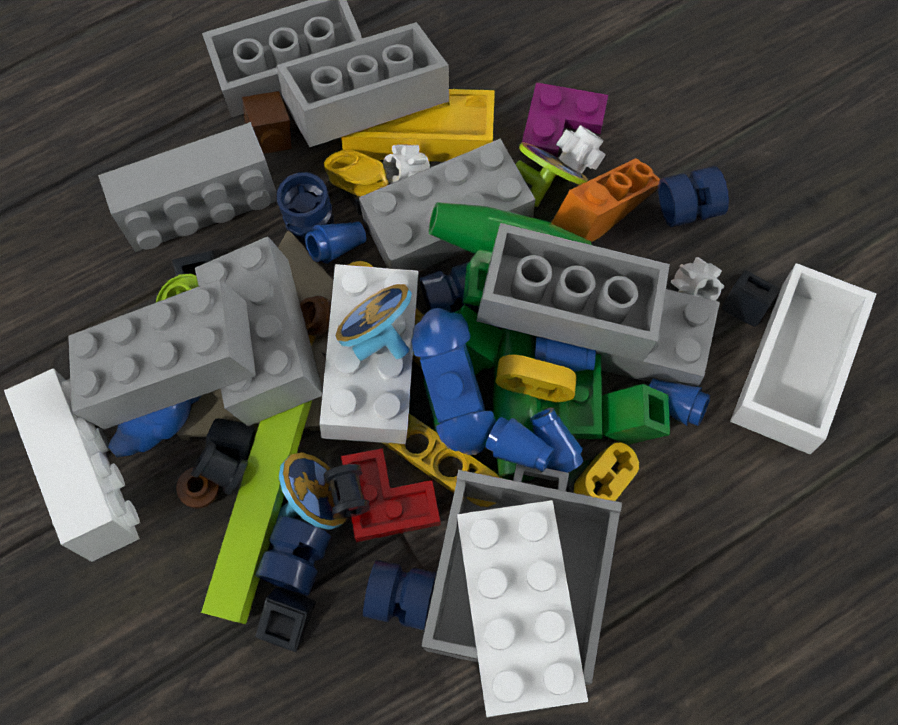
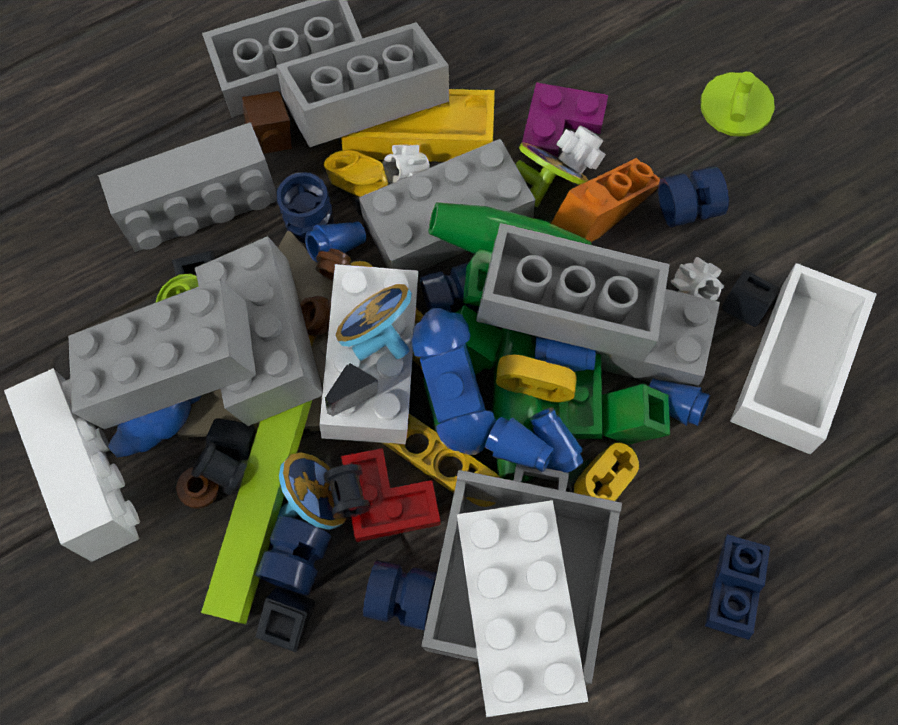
none -> reddish brown plate [315,248,352,281]
none -> black slope [325,363,378,417]
none -> lime shield [701,72,775,136]
none -> dark blue slope [705,534,770,640]

